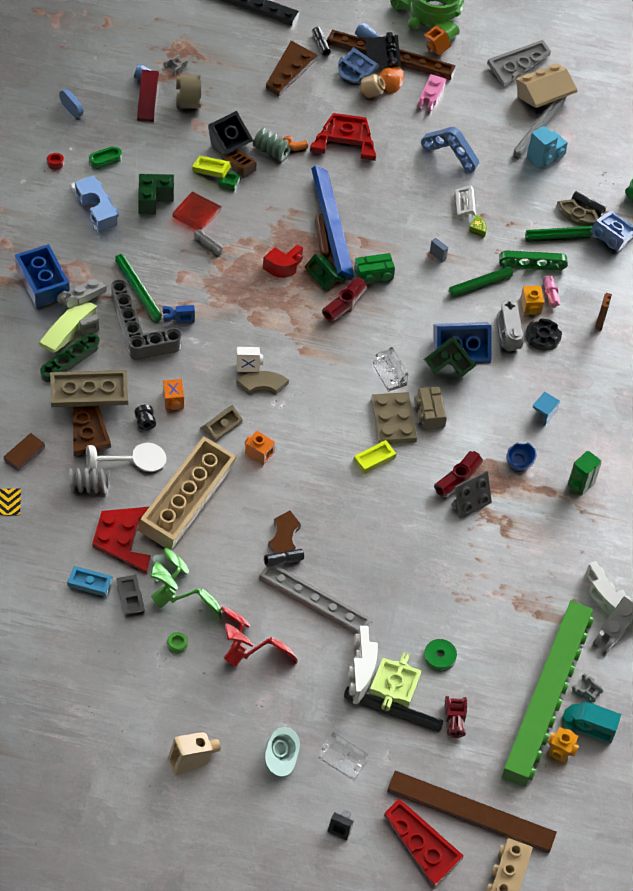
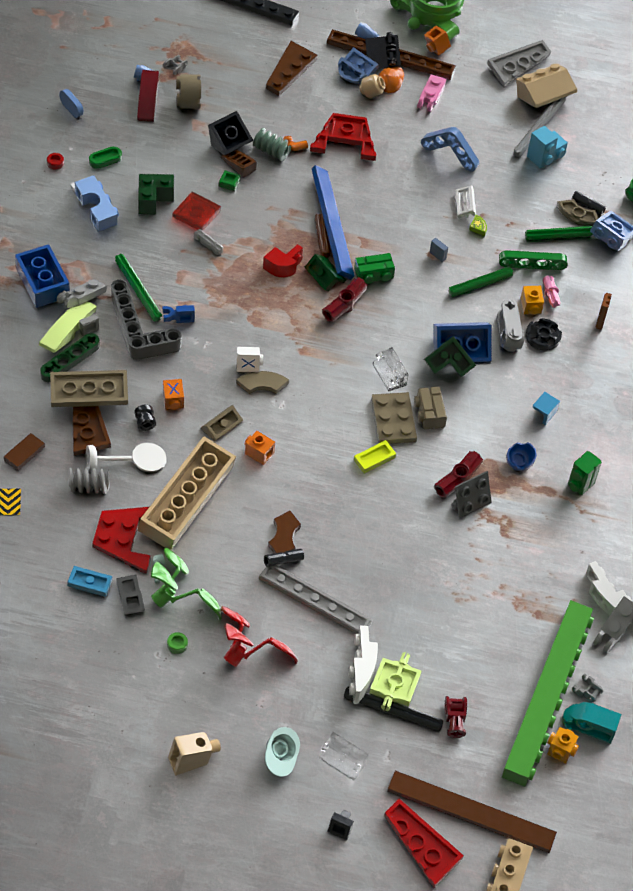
neon yellow tile [192,155,231,178] -> none
black piece [312,26,331,56] -> none
green piece [424,639,457,672] -> none

